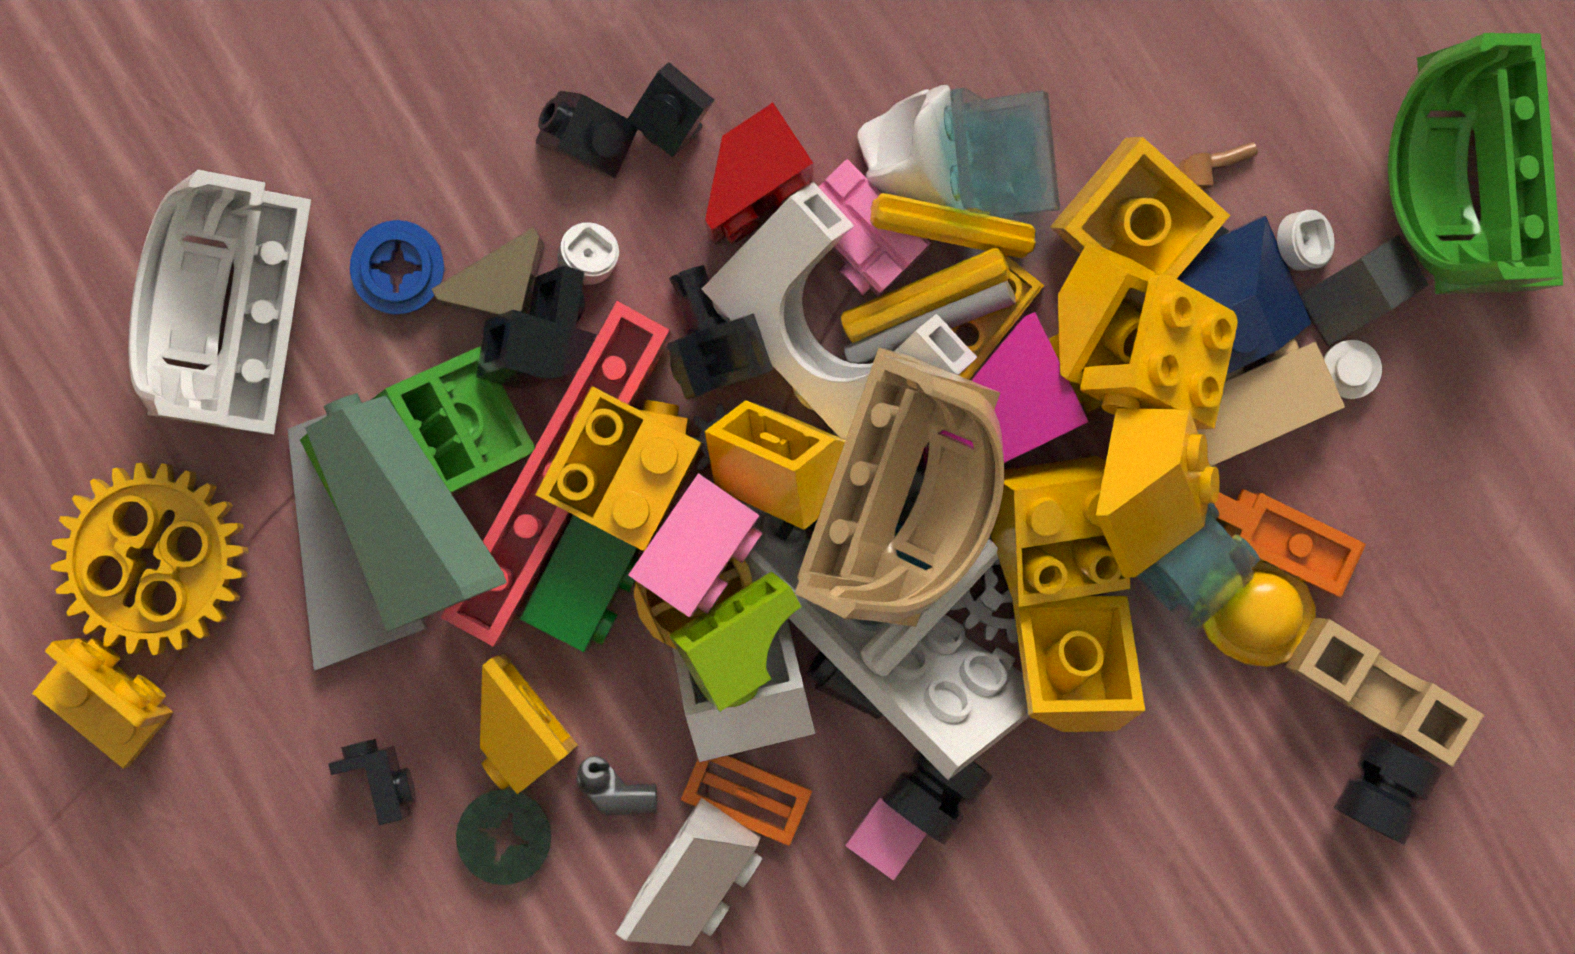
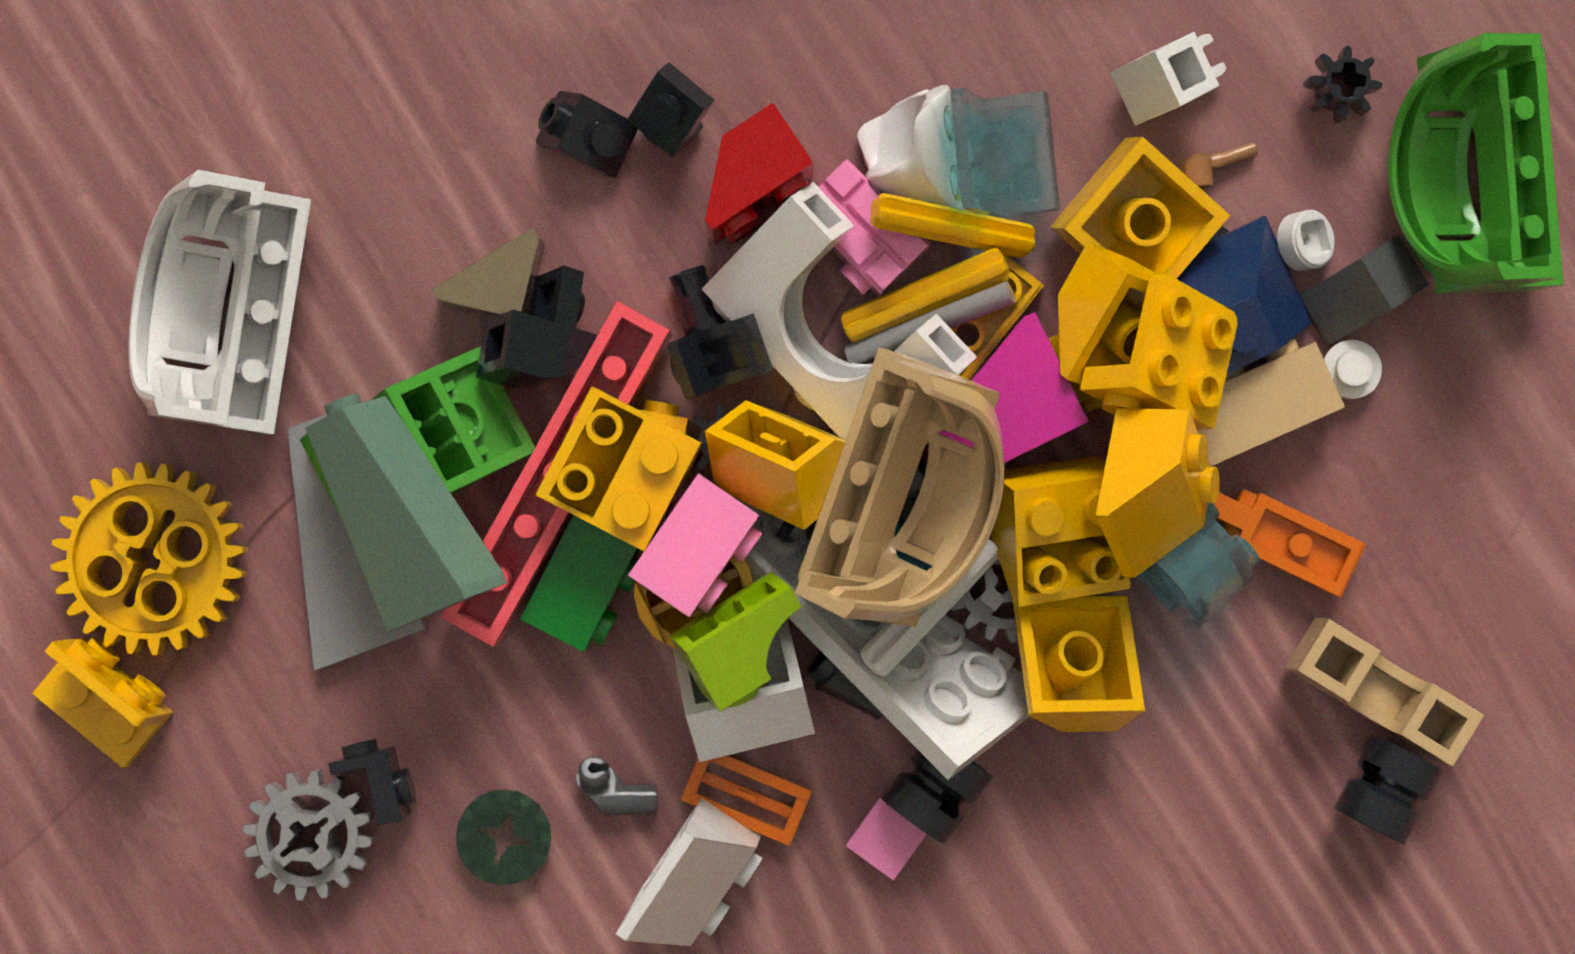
blue gear [350,220,446,315] -> none
yellow slope [480,654,578,794] -> none
white tile [557,223,619,285] -> none
yellow hat [1199,558,1316,667] -> none
none -> light grey gear [242,769,376,901]
none -> white brick [1110,32,1226,126]
none -> black gear [1303,46,1382,124]

